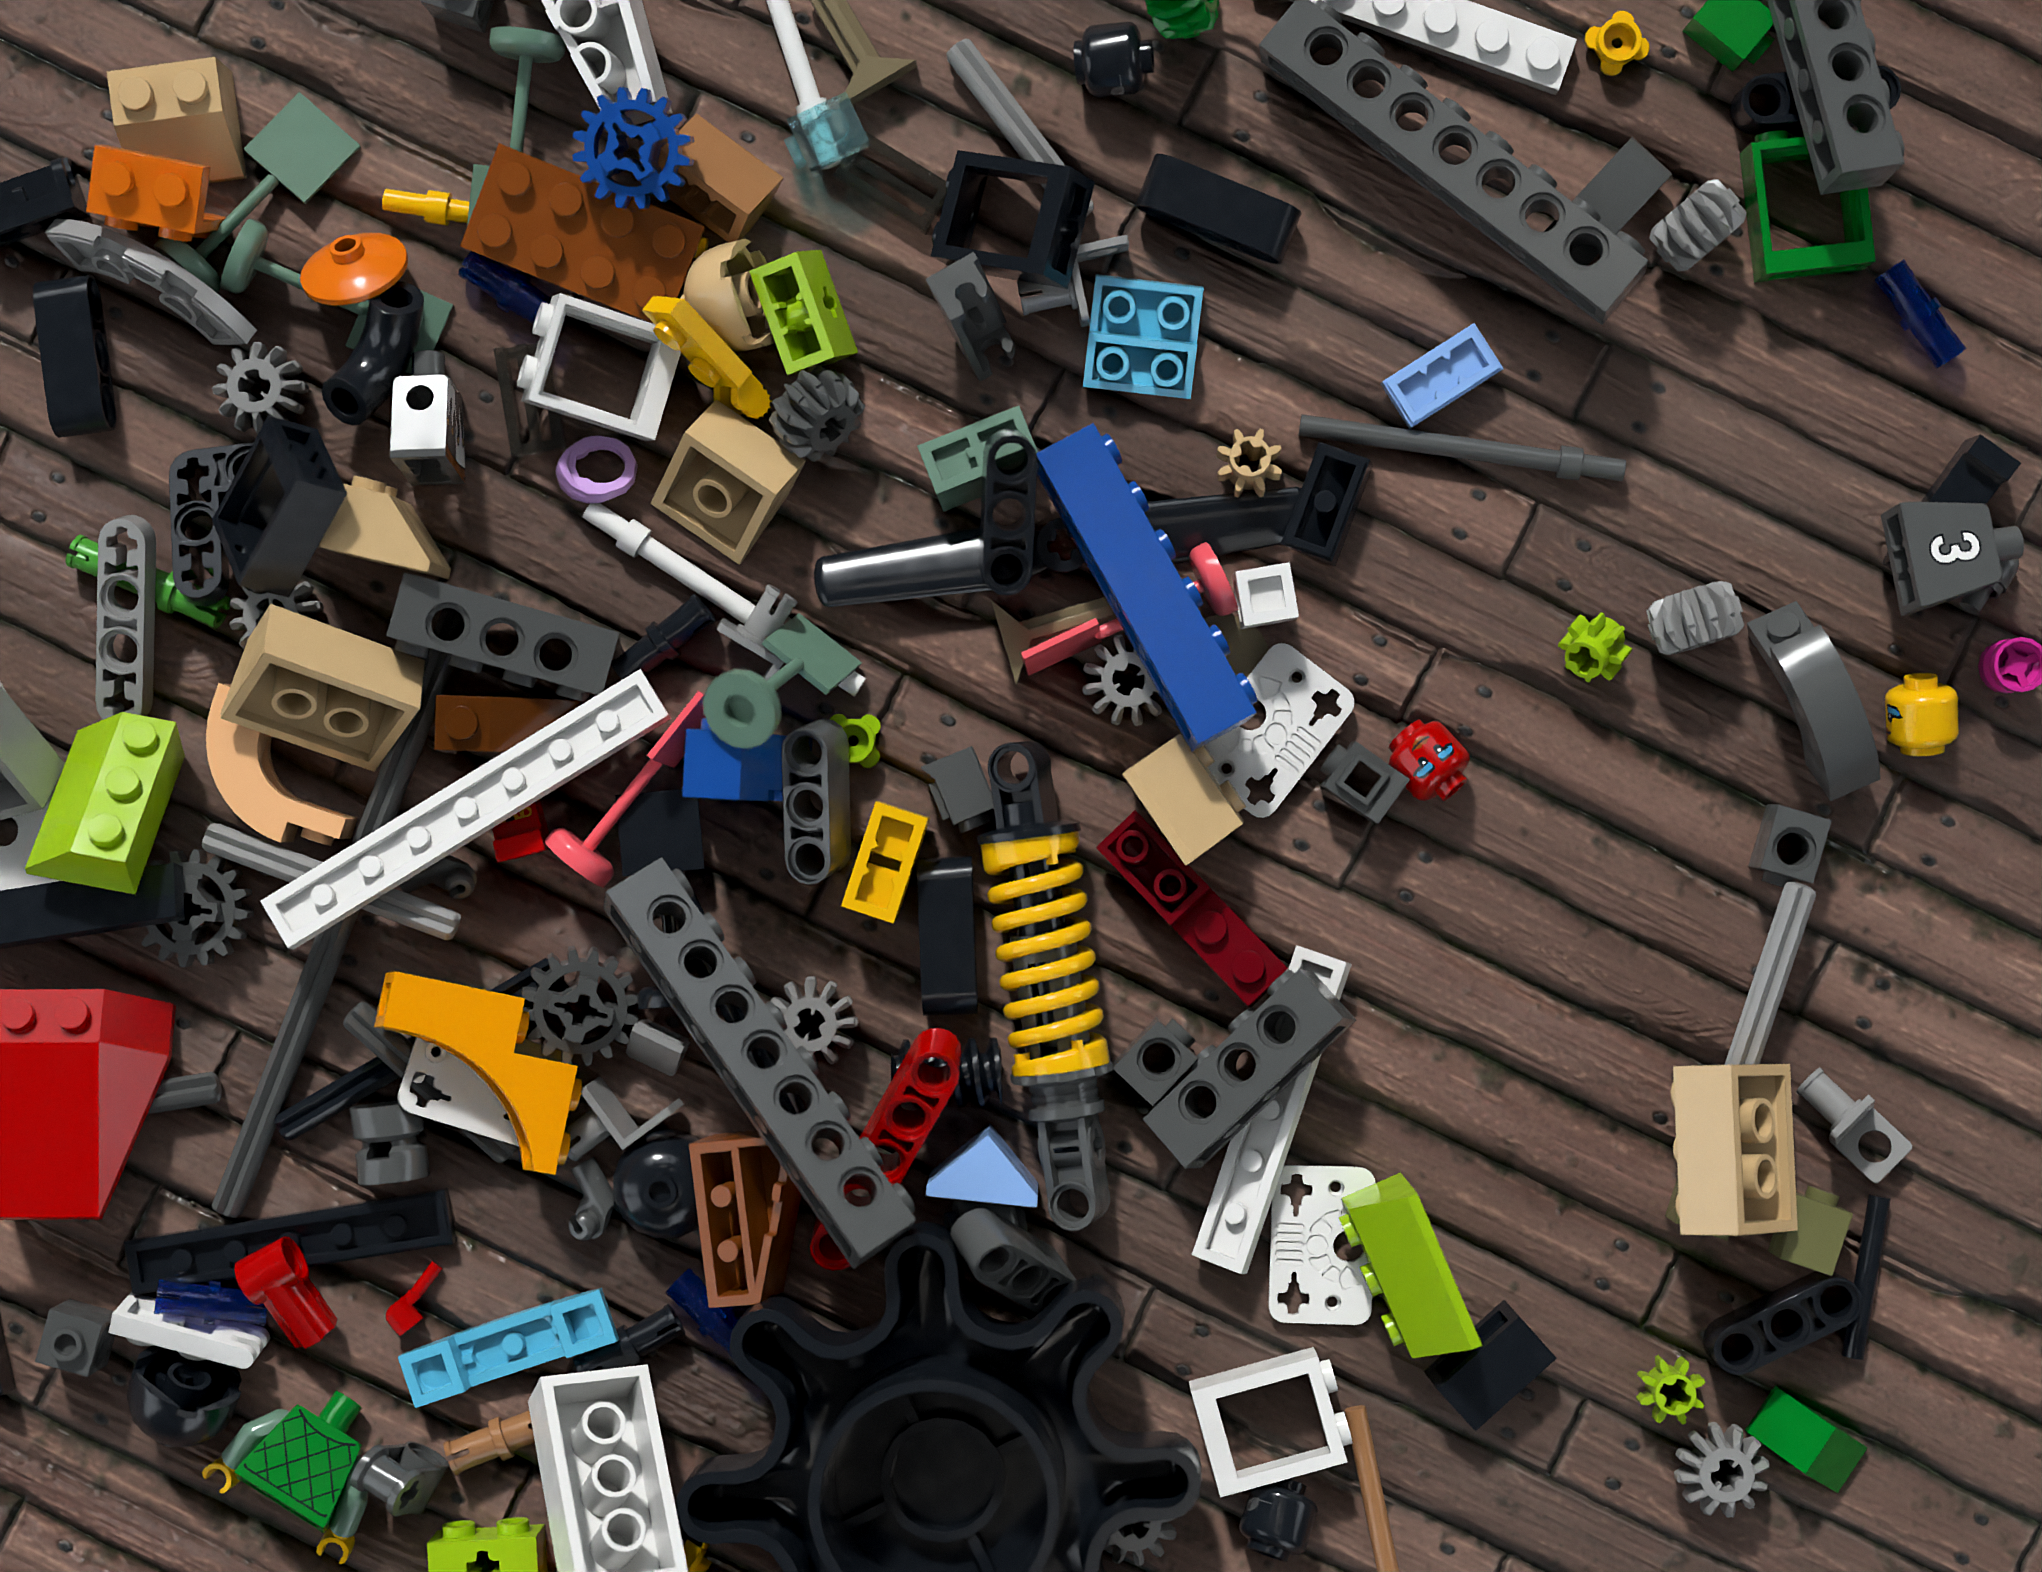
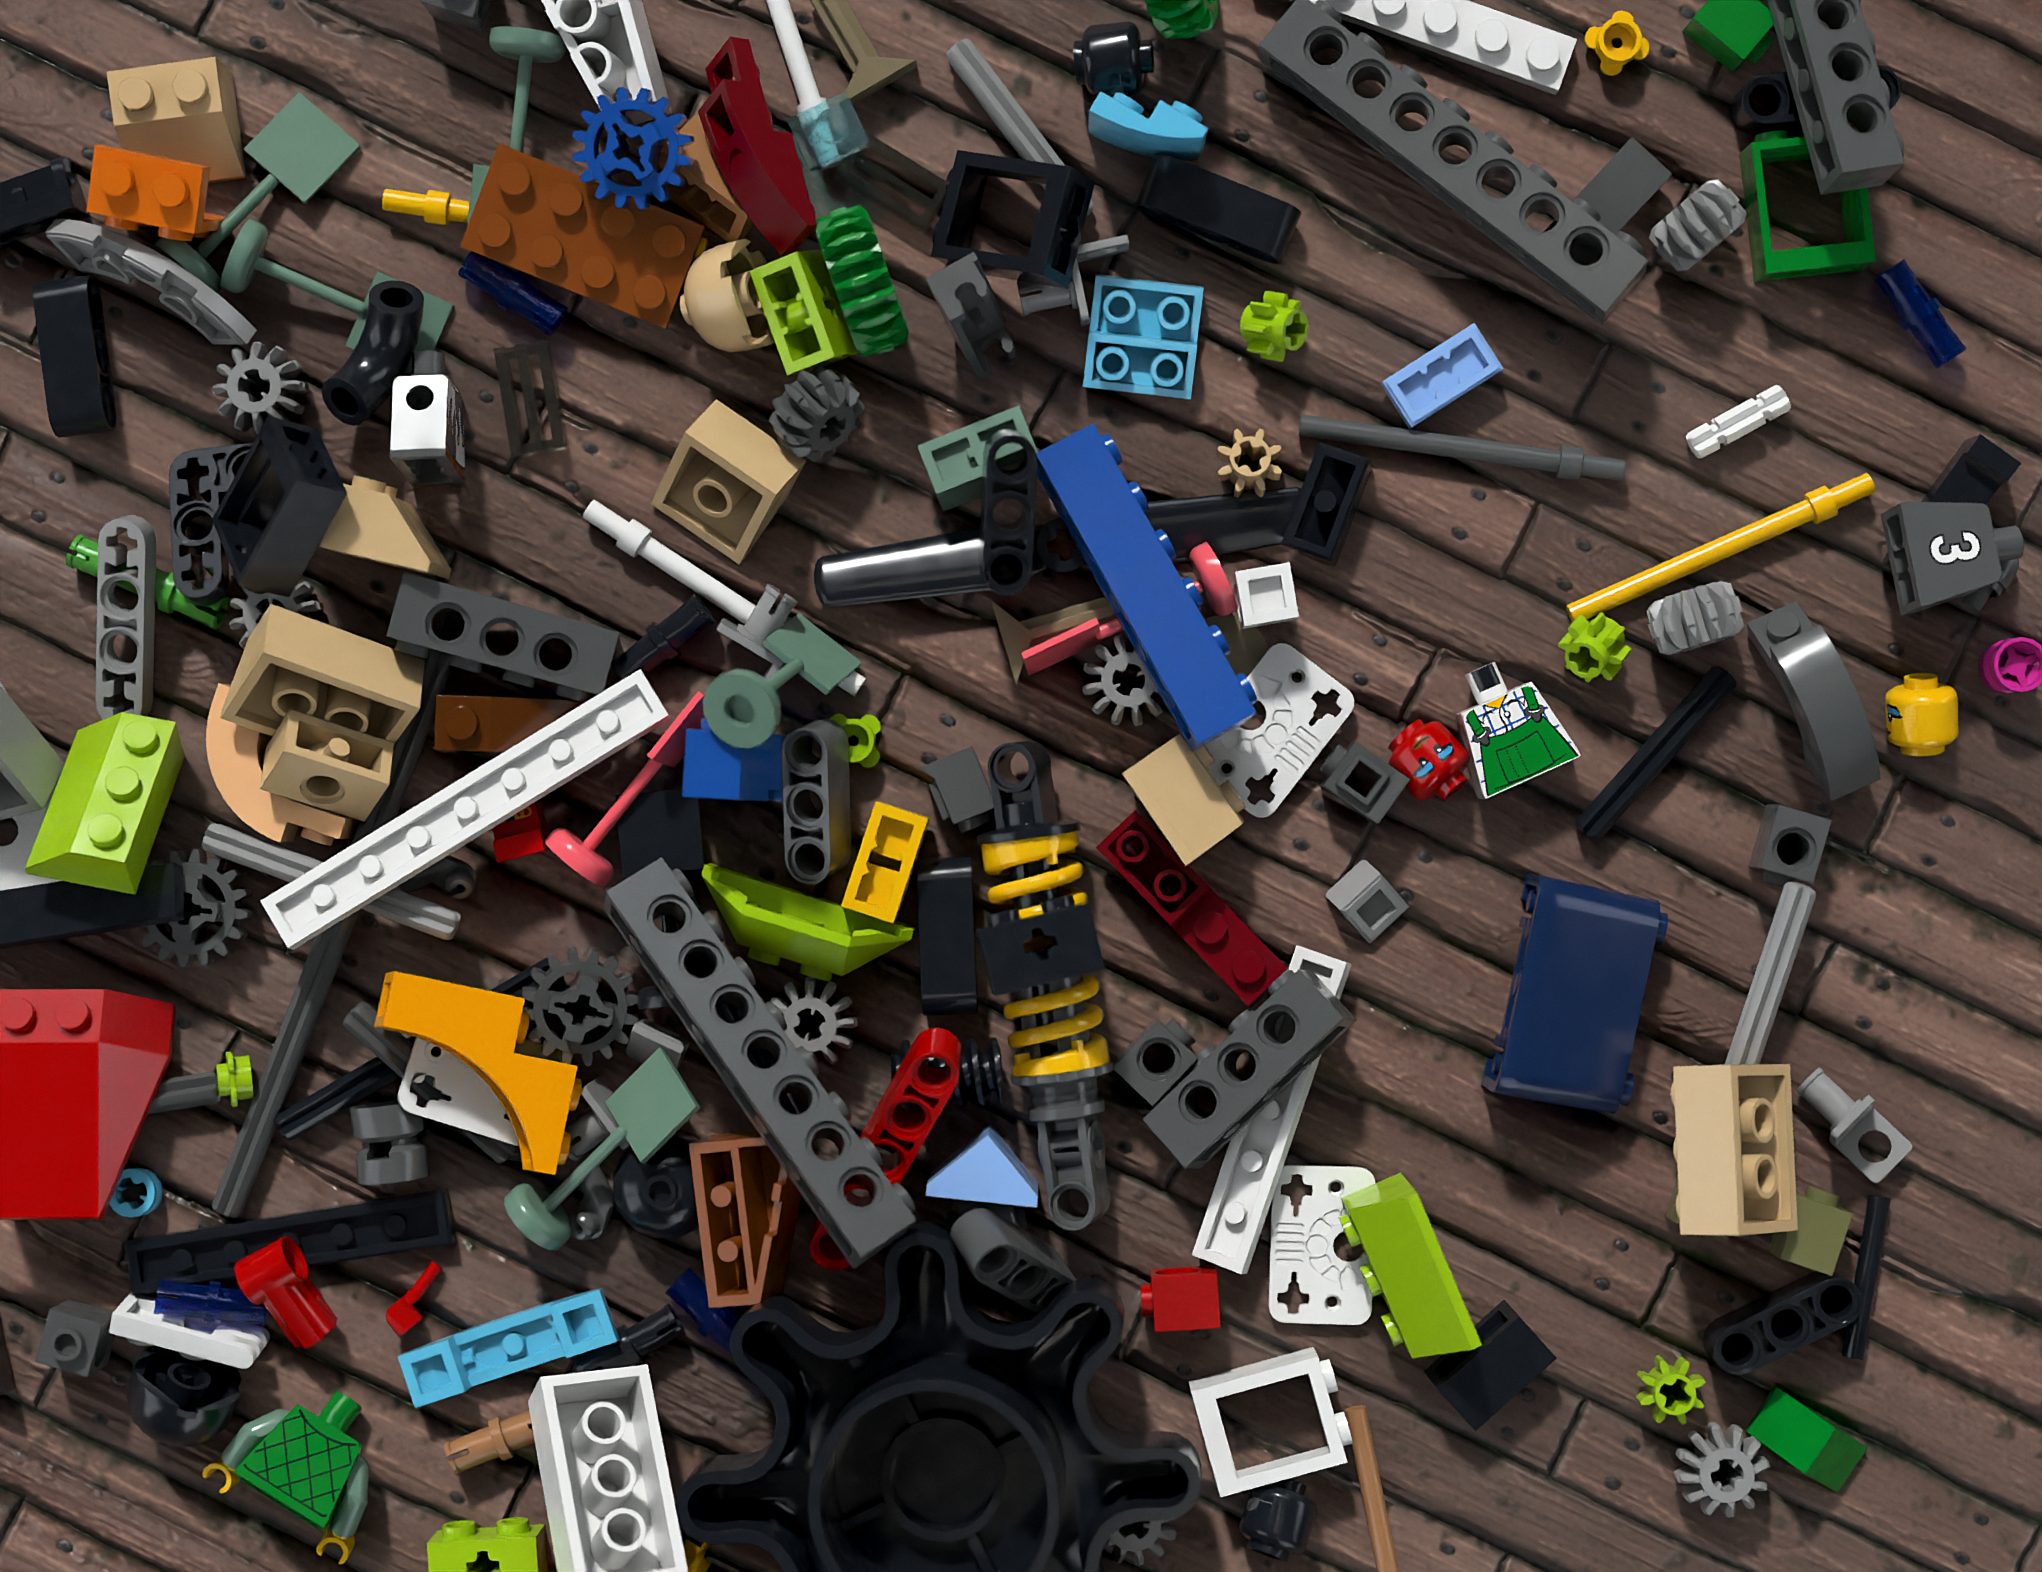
orange dish [300,232,408,306] -> none
dark grey piece [350,1441,449,1517] -> none
white window [517,293,681,441] -> none
lavender piece [555,435,638,503] -> none
yellow hinge [642,296,772,419] -> none
none -> medium azure bush [109,1168,163,1218]
none -> lime plate [216,1051,253,1107]
none -> tan brick [260,709,394,822]
none -> sand green piece [504,1047,700,1250]
none -> dark red slope [698,36,817,256]
none -> lime wedge [701,863,916,982]
none -> green gear [815,205,909,356]
none -> black brick [976,894,1105,996]
none -> medium azure slope [1088,91,1208,160]
none -> red brick [1140,1265,1221,1332]
none -> lime gear [1240,291,1308,362]
none -> light grey slope [1326,860,1409,944]
none -> torso [1456,662,1581,799]
none -> dark blue windscreen [1481,873,1668,1114]
none -> yellow bar [1566,473,1876,622]
none -> black axle [1575,666,1737,841]
none -> white axle [1686,385,1791,458]

